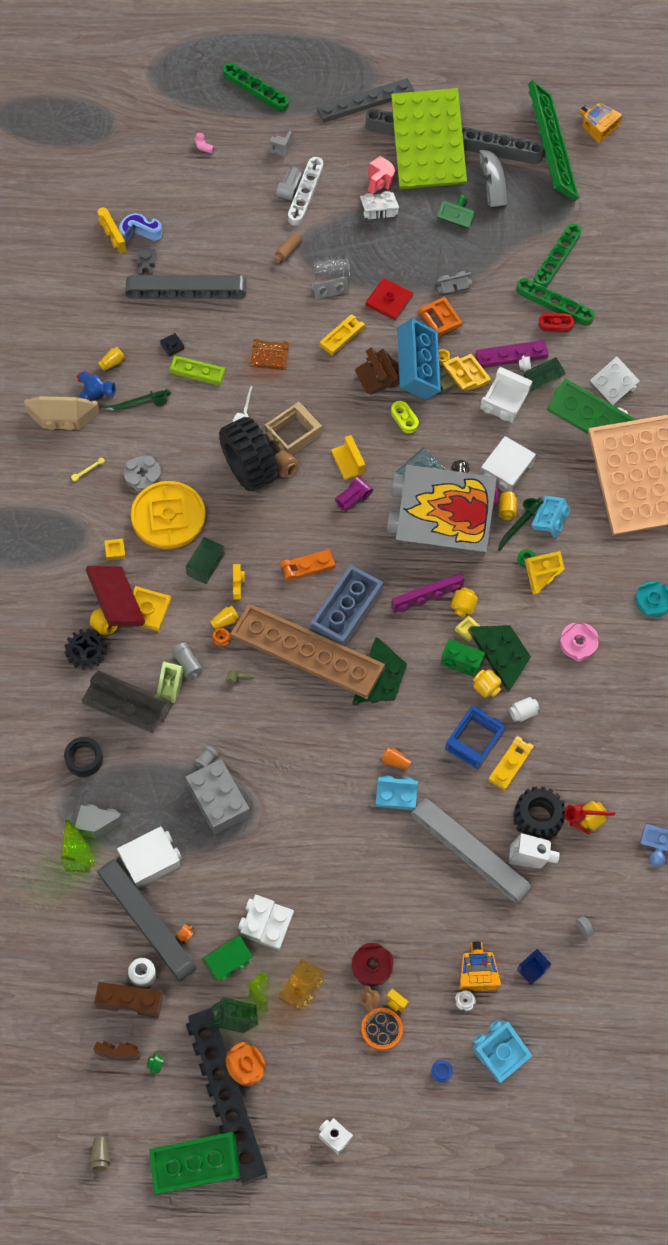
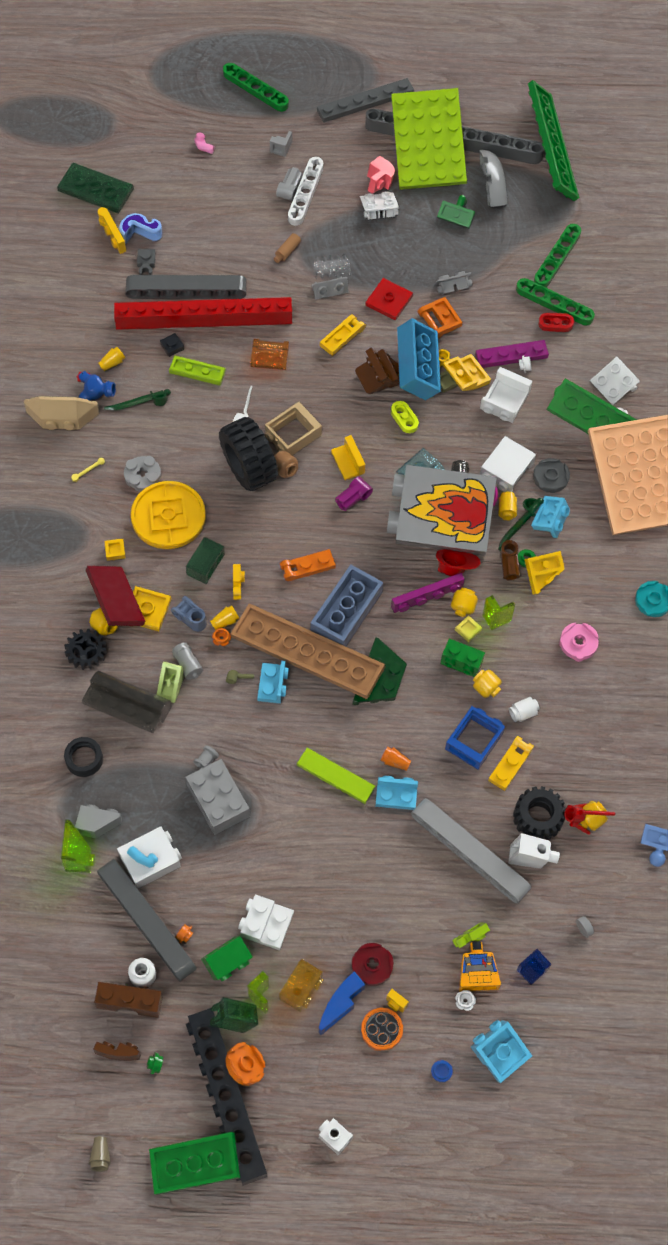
medium nougat plate [360,986,380,1012] -> none
dark green wing [468,625,531,692] -> none
clear green hinge [523,357,566,391] -> none
light orange torso [580,103,622,144] -> none
none -> clear green plate [57,163,134,214]
none -> red brick [114,297,292,330]
none -> medium azure arm [127,846,158,868]
none -> sand blue piece [171,596,207,632]
none -> medium azure bracket [257,661,289,704]
none -> lime tile [297,748,375,804]
none -> blue slope [318,971,365,1035]
none -> red piece [436,549,481,576]
none -> lime plate [452,922,490,948]
none -> clear neon green panel [482,595,515,630]
none -> reddish brown piece [500,540,520,581]
none -> dark grey tile [533,458,570,493]

